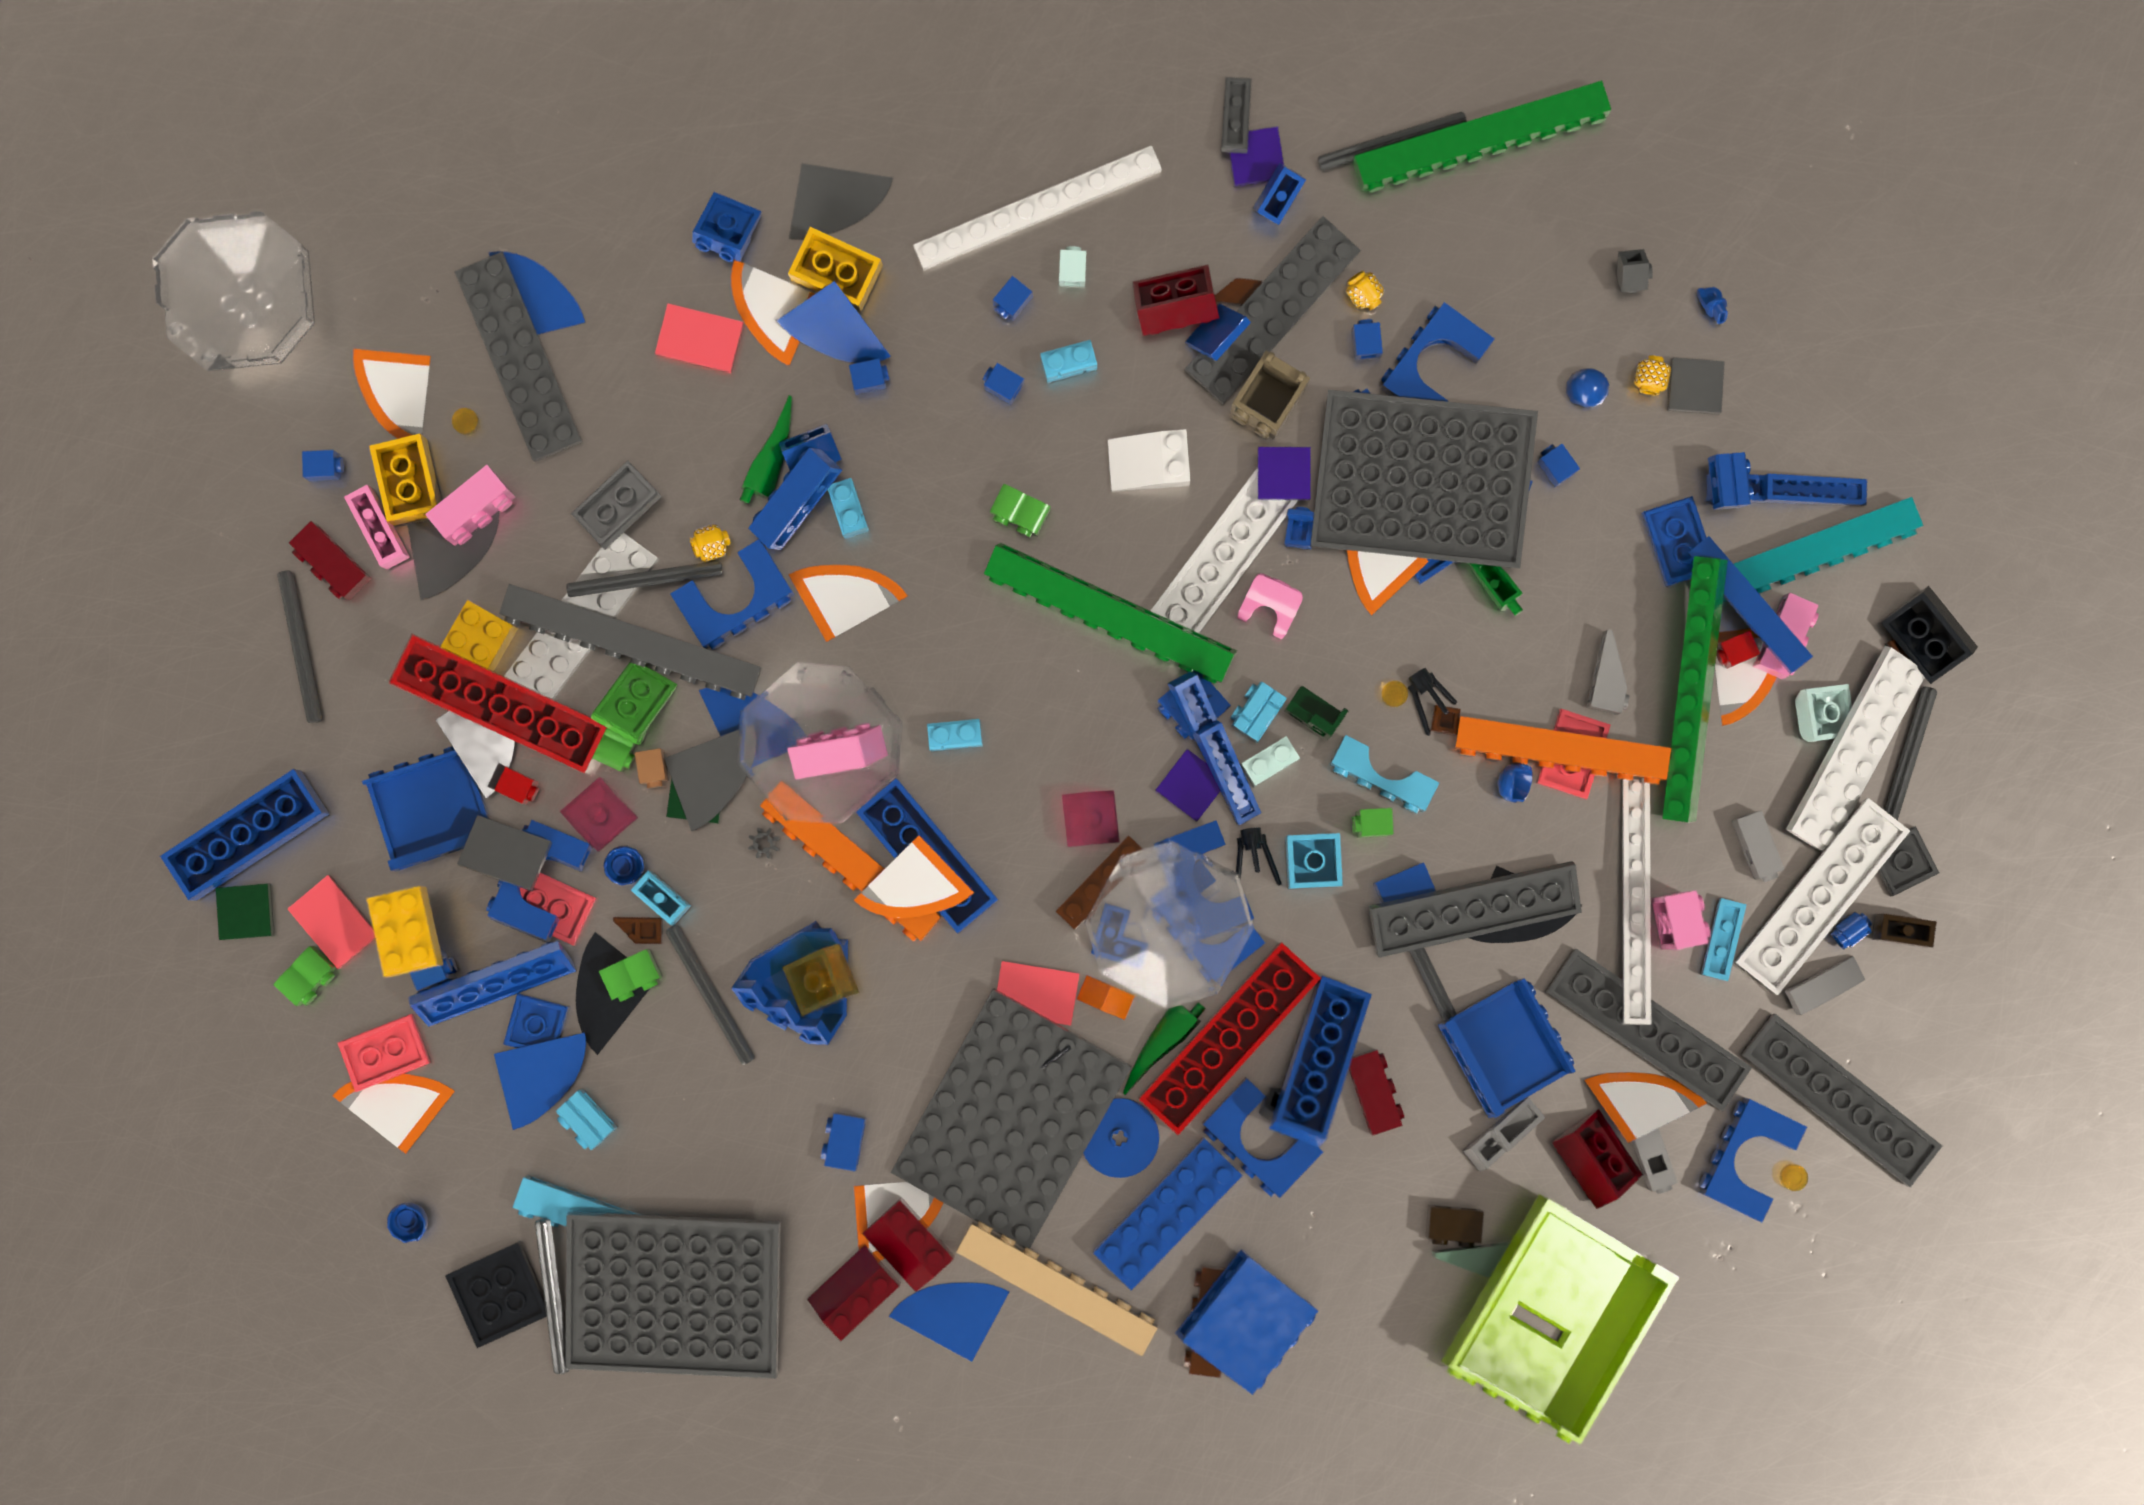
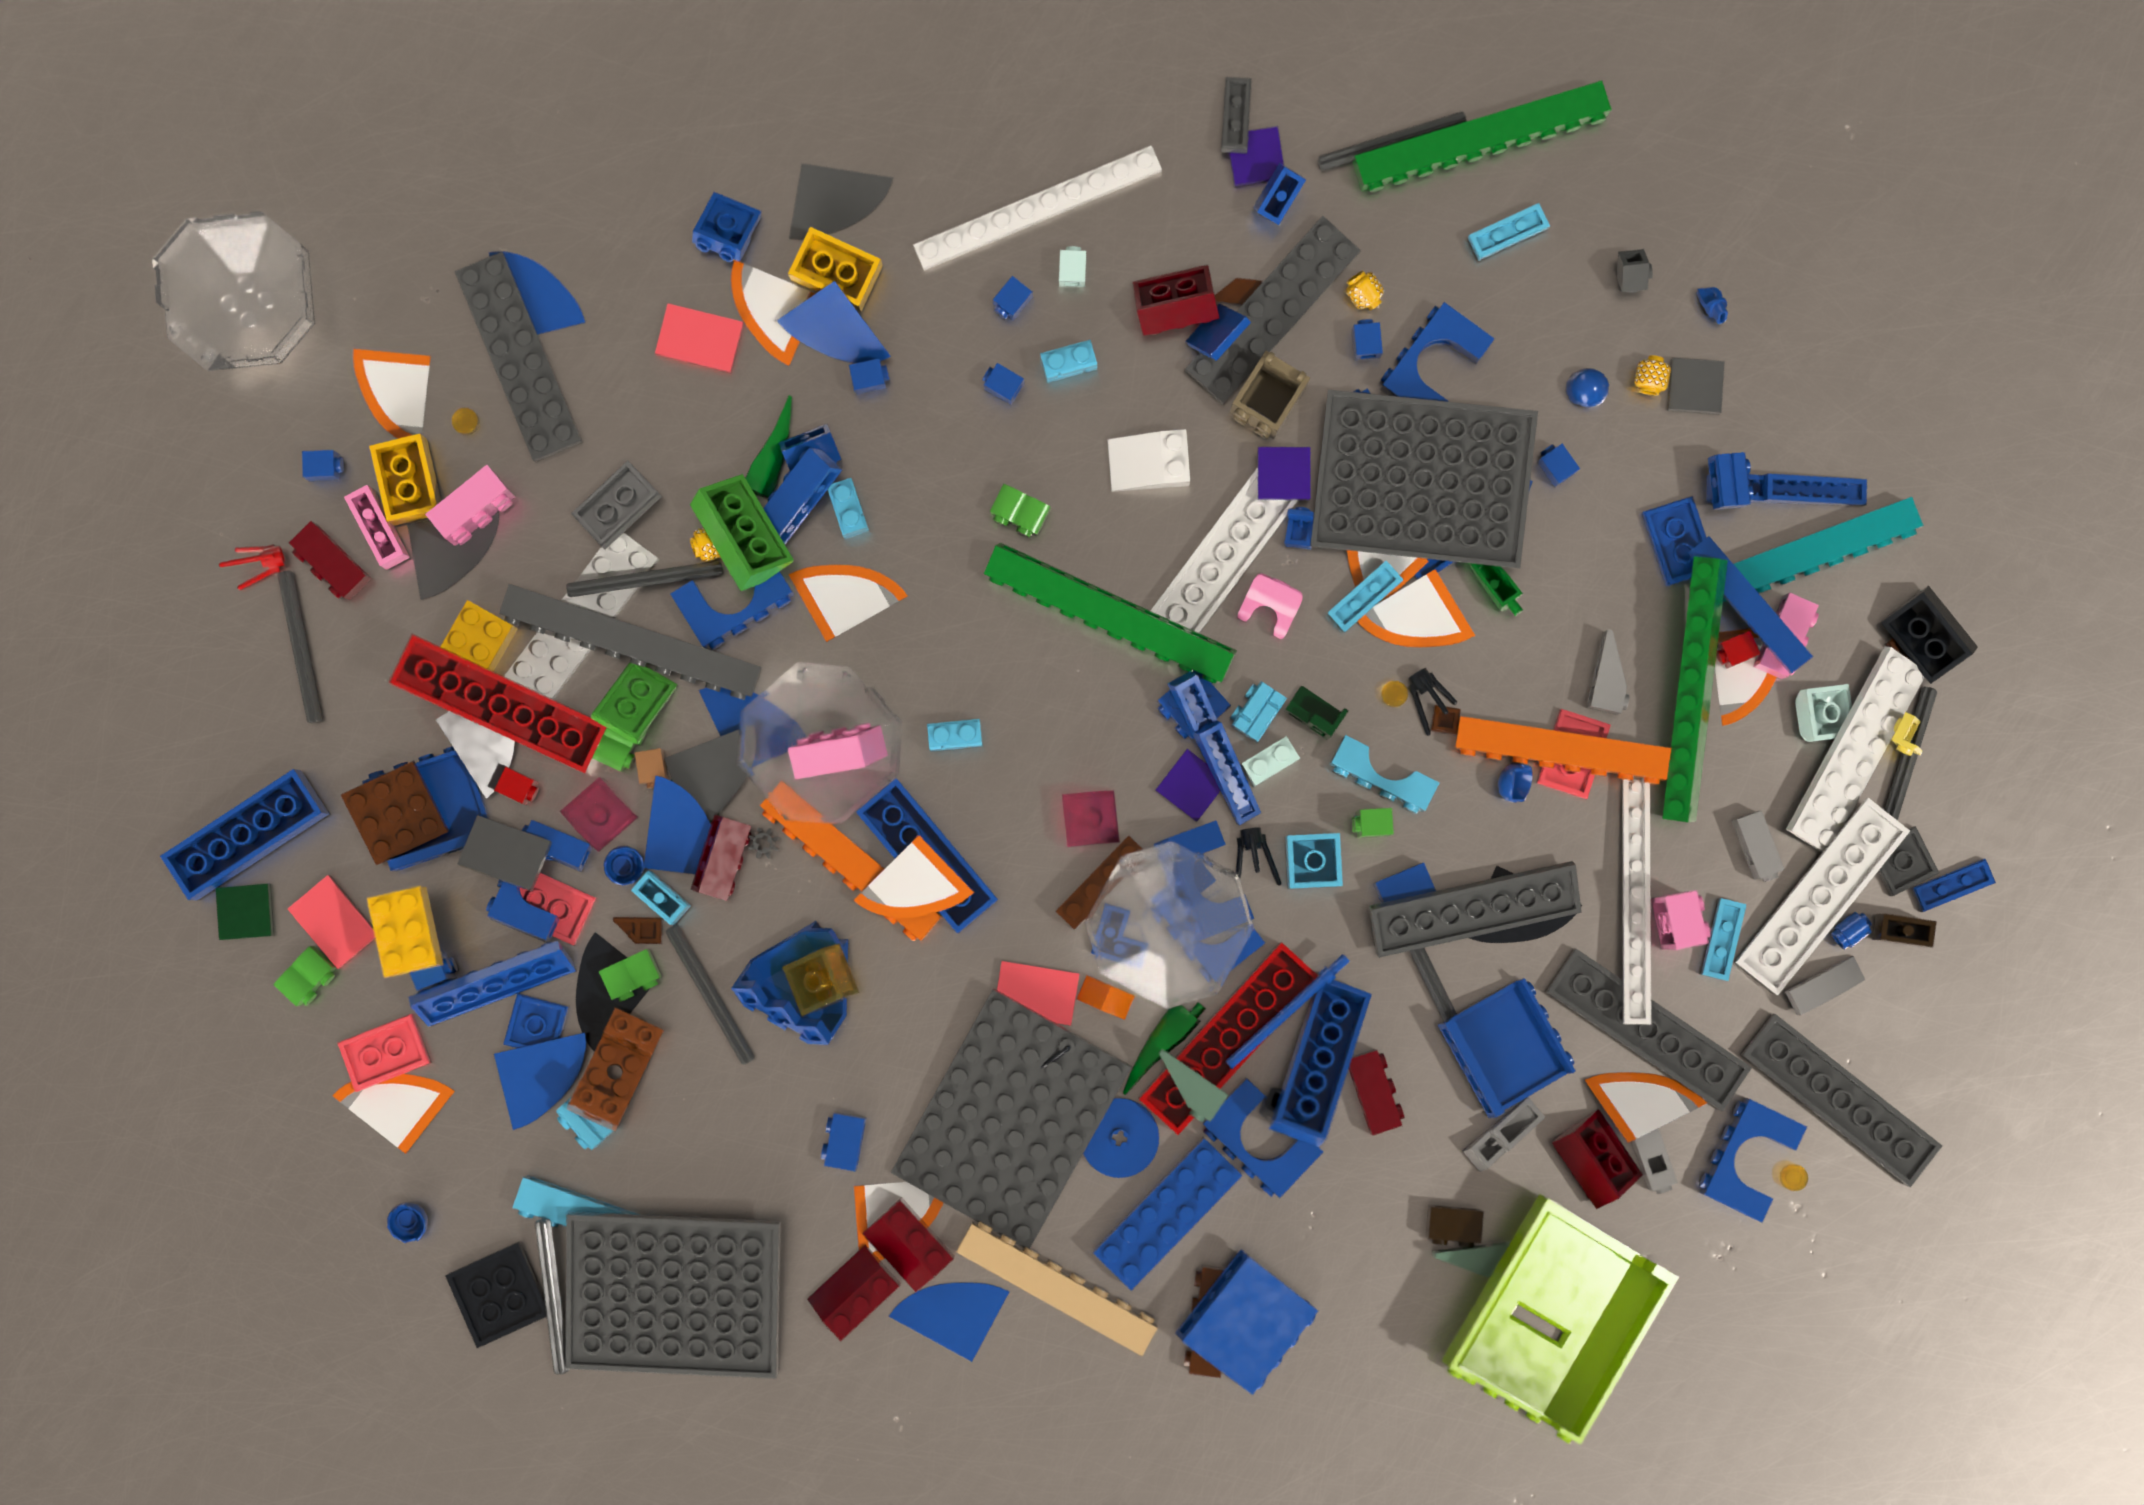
none -> red plant [219,544,285,590]
none -> reddish brown plate [341,760,449,865]
none -> dark orange plate [567,1008,664,1132]
none -> blue sticker [644,776,711,874]
none -> bright green slope [690,474,794,591]
none -> brick [690,814,751,901]
none -> sand green slope [1159,1049,1228,1122]
none -> blue bar [1226,954,1350,1069]
none -> medium azure plate [1328,561,1404,632]
none -> white sticker [1357,569,1475,647]
none -> medium azure plate [1468,203,1550,261]
none -> light yellow bracket [1892,712,1922,756]
none -> blue tile [1911,859,1996,912]

